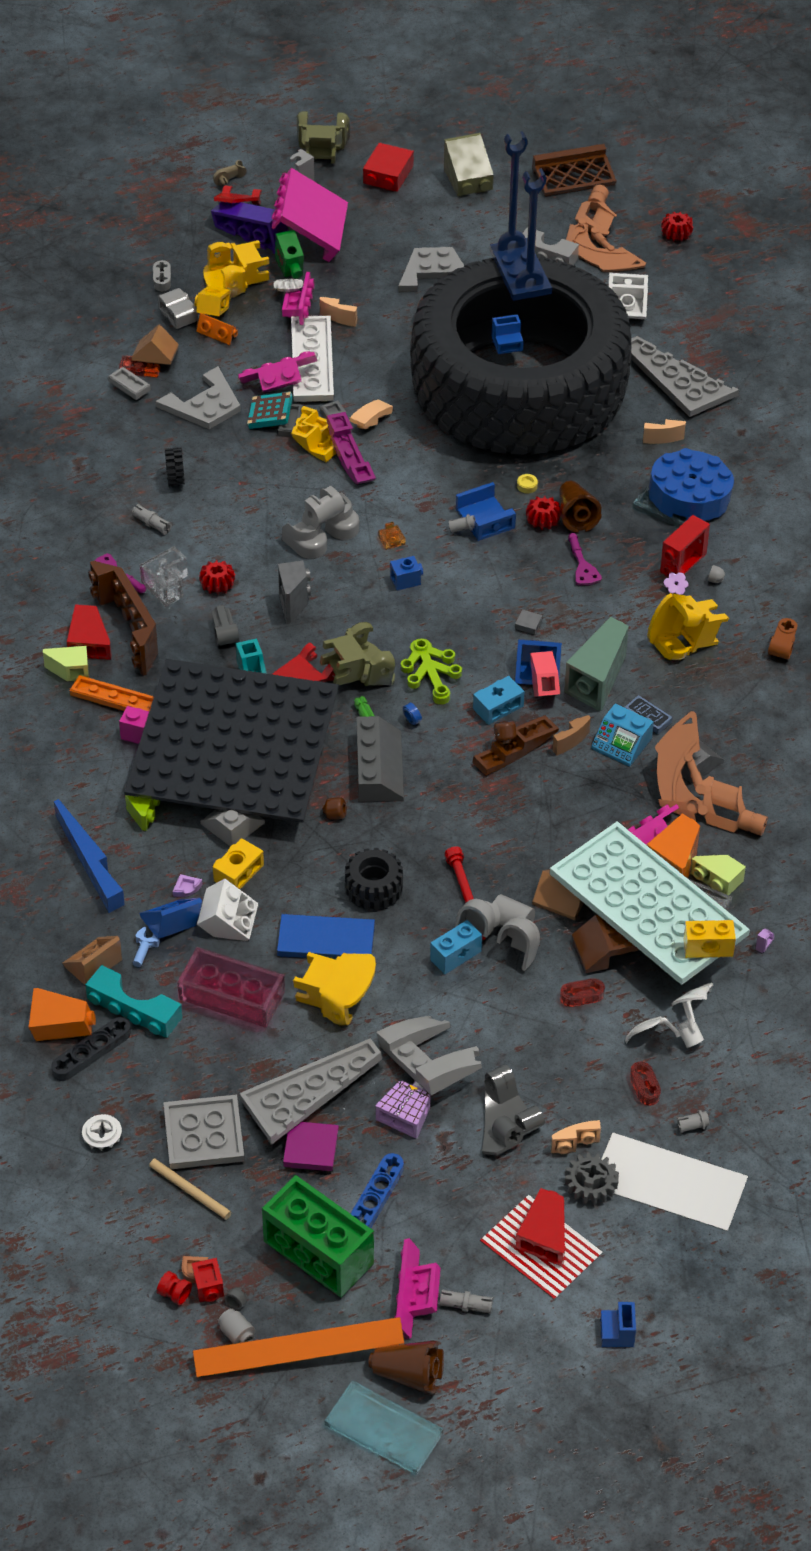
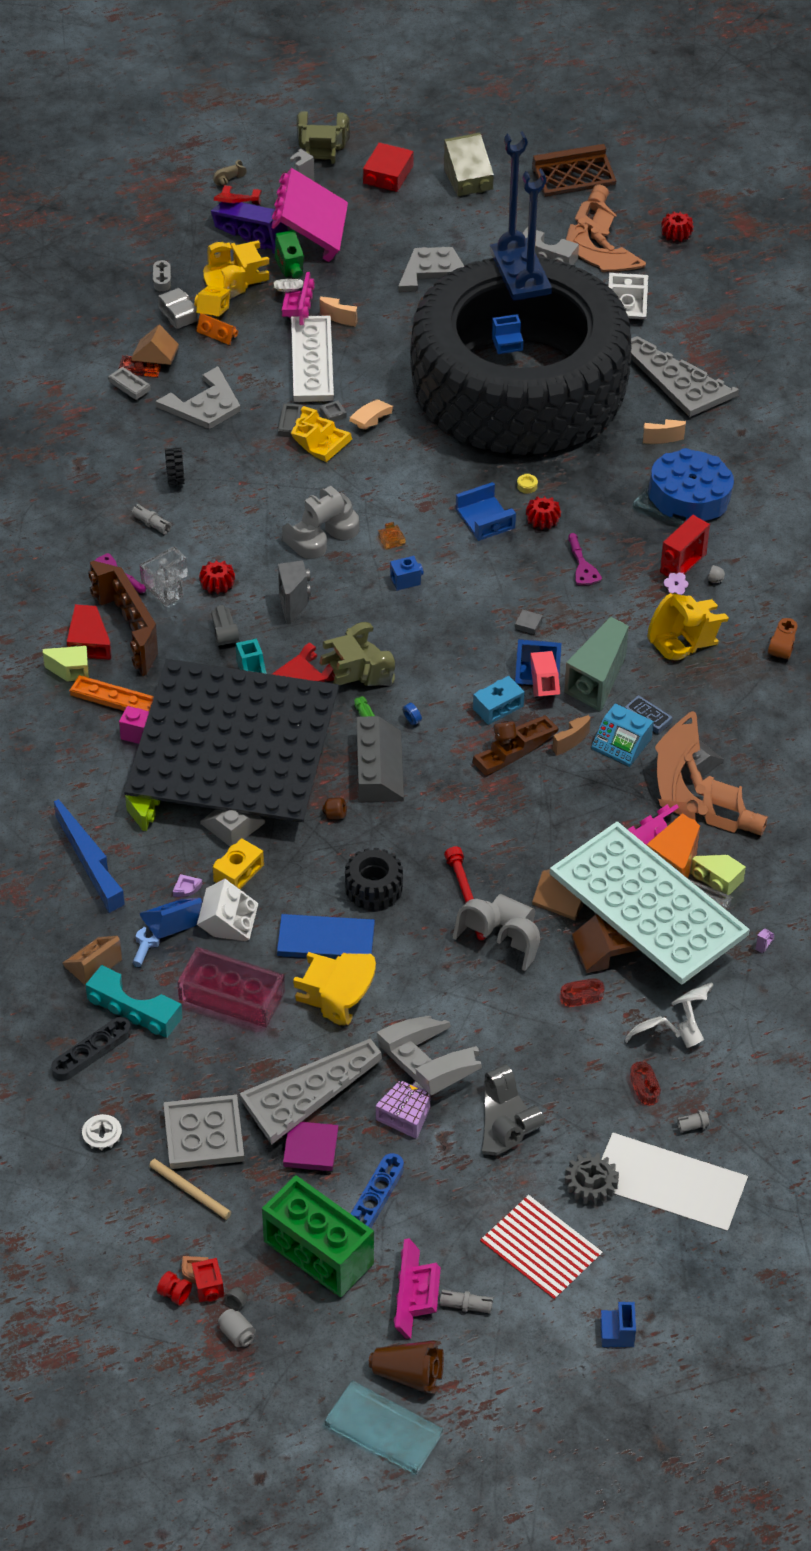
orange slope [29,988,96,1041] -> none
orange tile [193,1317,404,1377] -> none
dark pink bracket [238,351,318,393] -> none
tile [247,392,293,429] -> none
magenta slope [326,412,376,484] -> none
lime plant [401,639,462,705] -> none
dark azure brick [430,920,482,974] -> none
light grey pin [449,514,476,533] -> none
red slope [515,1188,565,1267] -> none
light nougat slope [551,1120,601,1154] -> none
reddish brown cone [559,481,602,532] -> none
yellow brick [683,920,736,958] -> none

